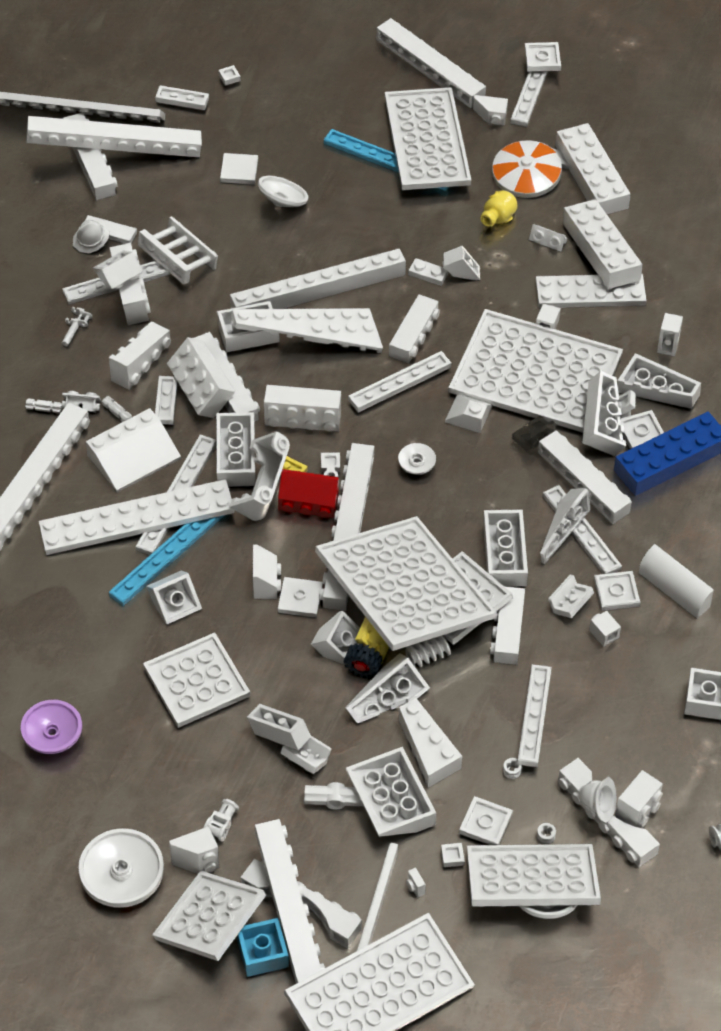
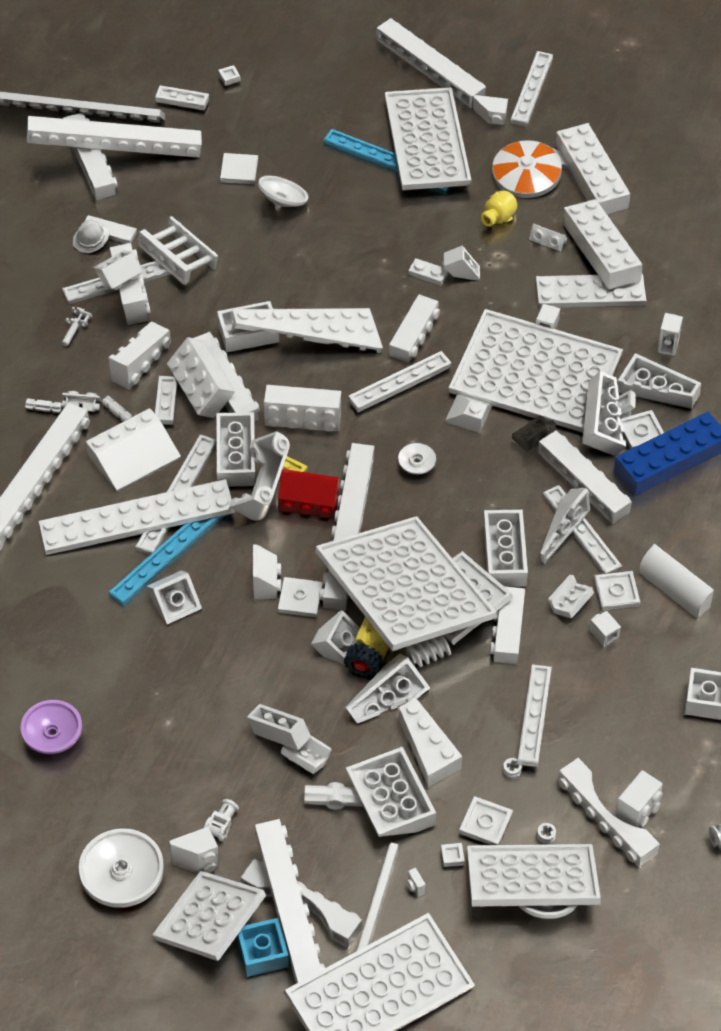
white plate [143,633,251,728] -> none
white brick [230,248,406,309] -> none
white plate [321,452,340,477] -> none
white plate [525,42,561,71] -> none
white piece [579,777,617,823] -> none

